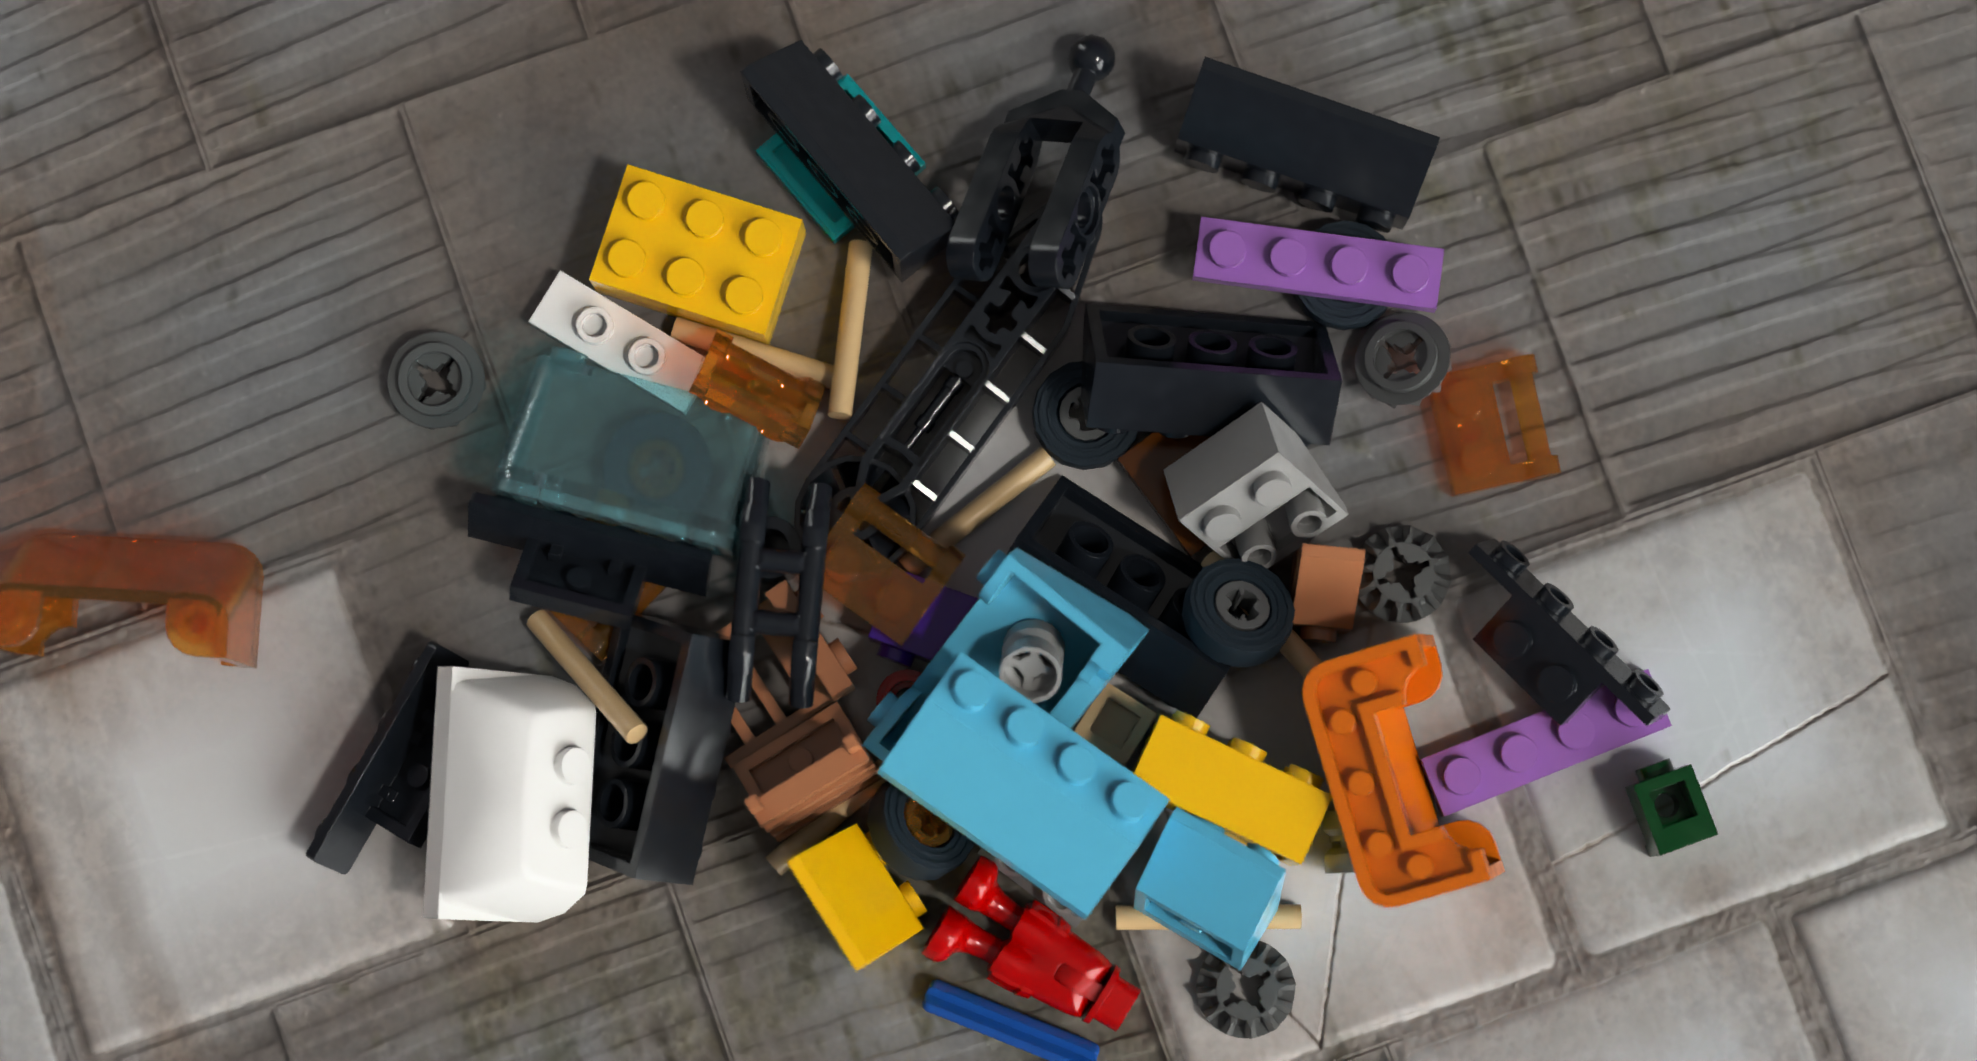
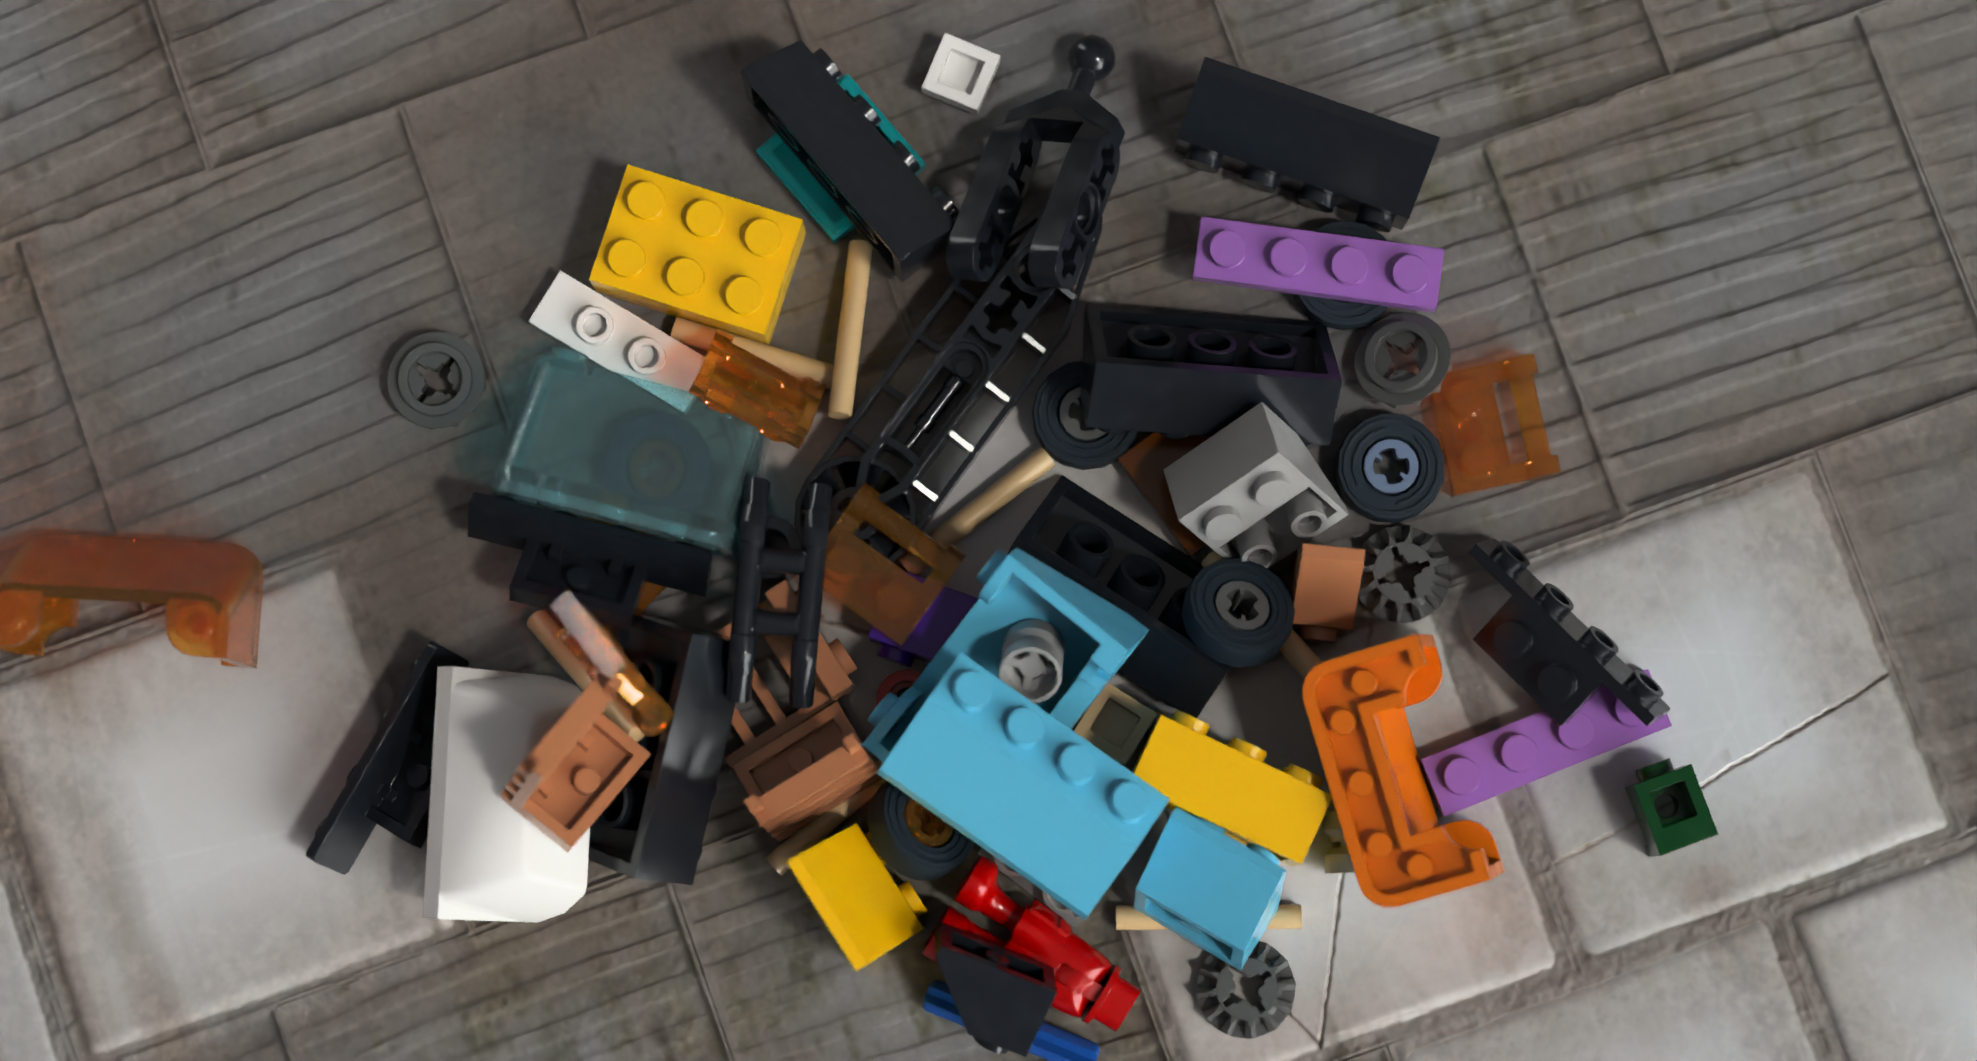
none -> nougat plate [499,672,651,853]
none -> clear orange plate [550,589,674,736]
none -> white plate [921,33,1001,115]
none -> black slope [934,922,1057,1057]
none -> black bush [1334,413,1445,523]

